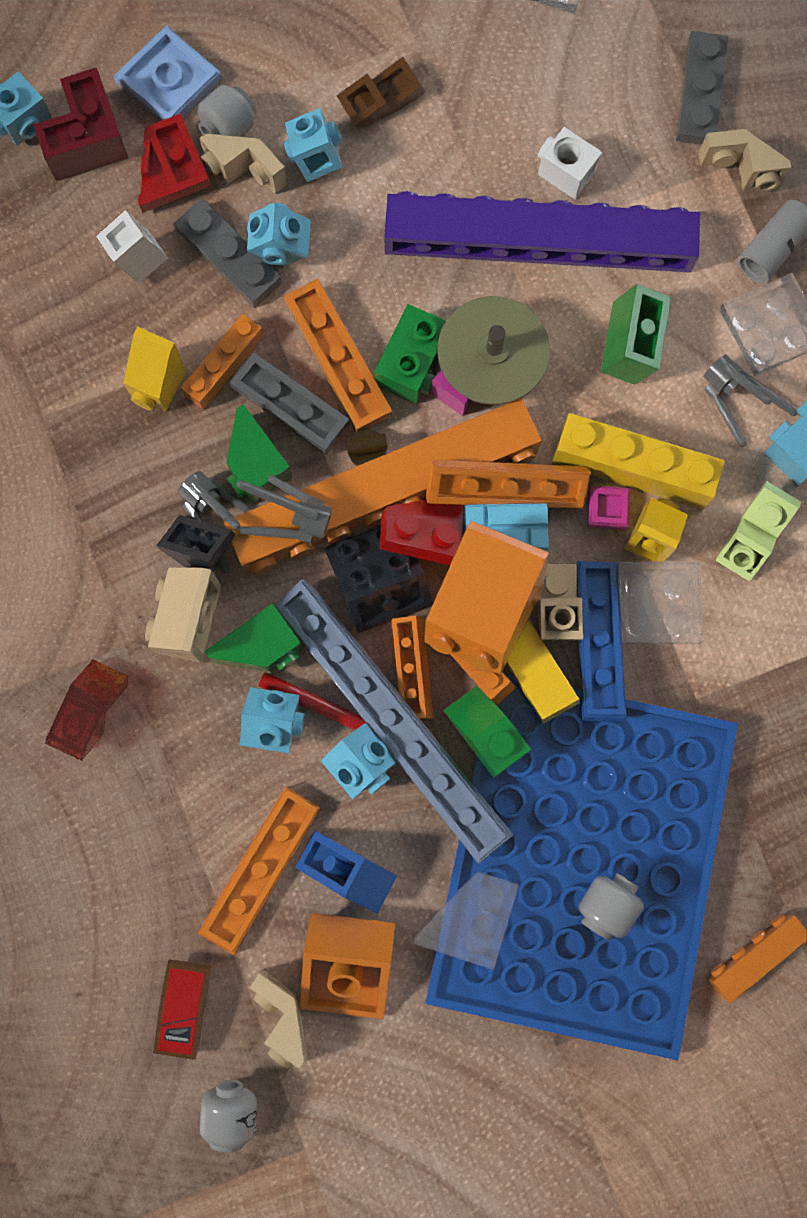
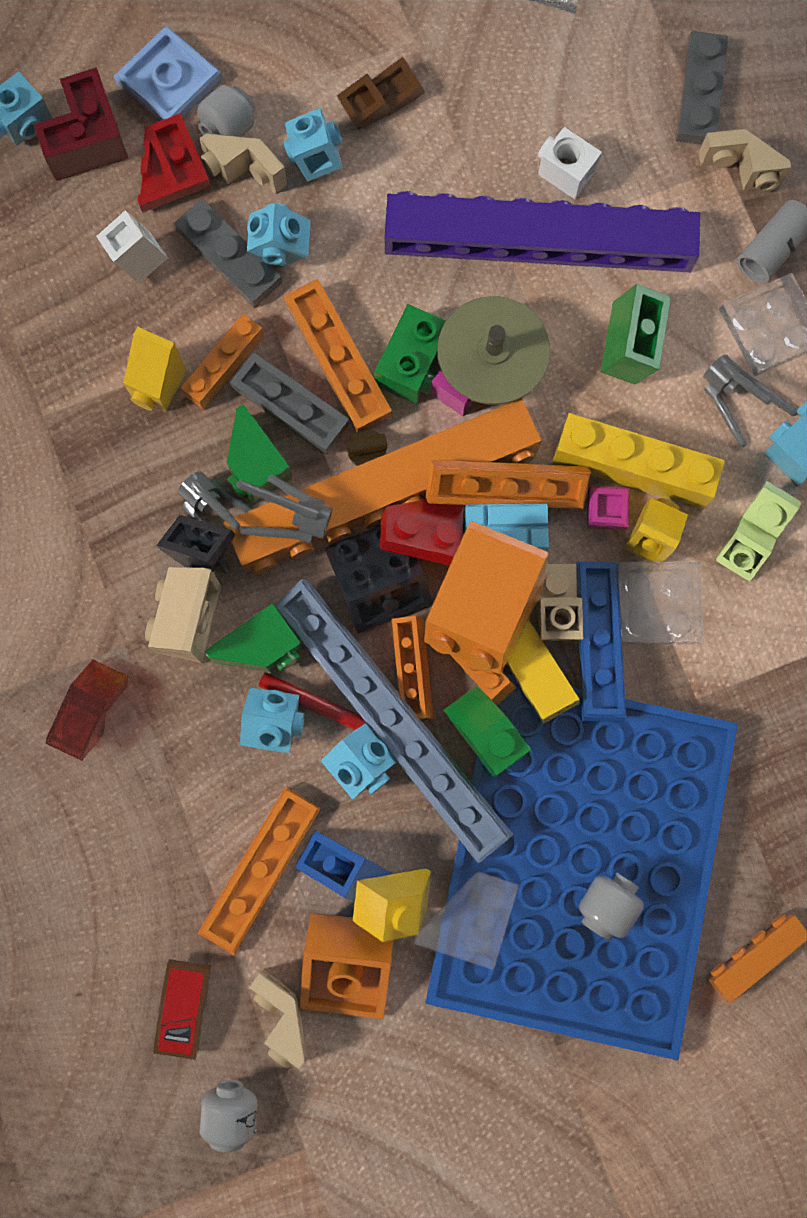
none -> yellow slope [353,868,431,942]

